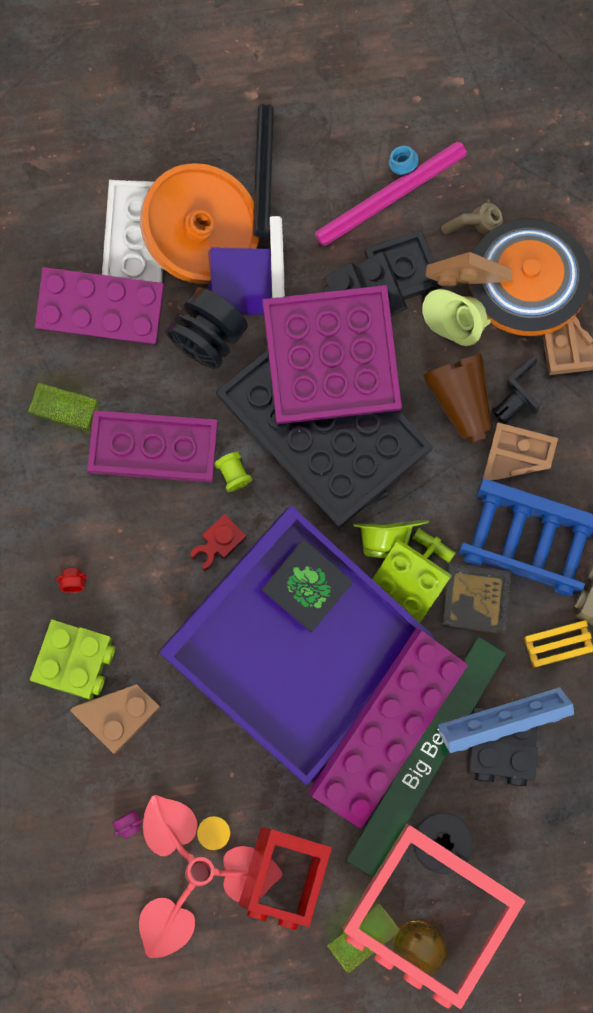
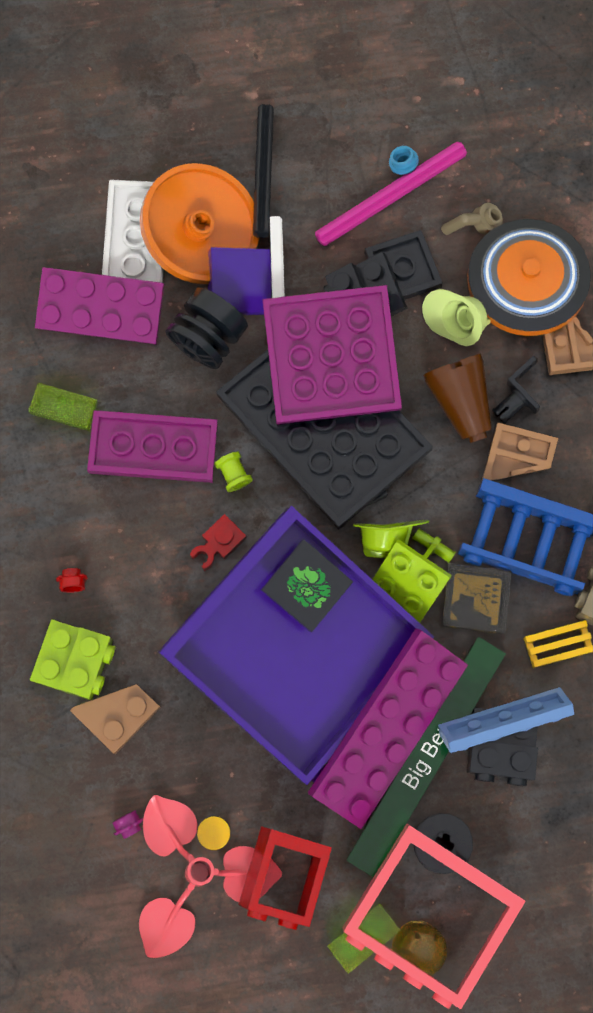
medium nougat wing [426,252,512,287] -> none

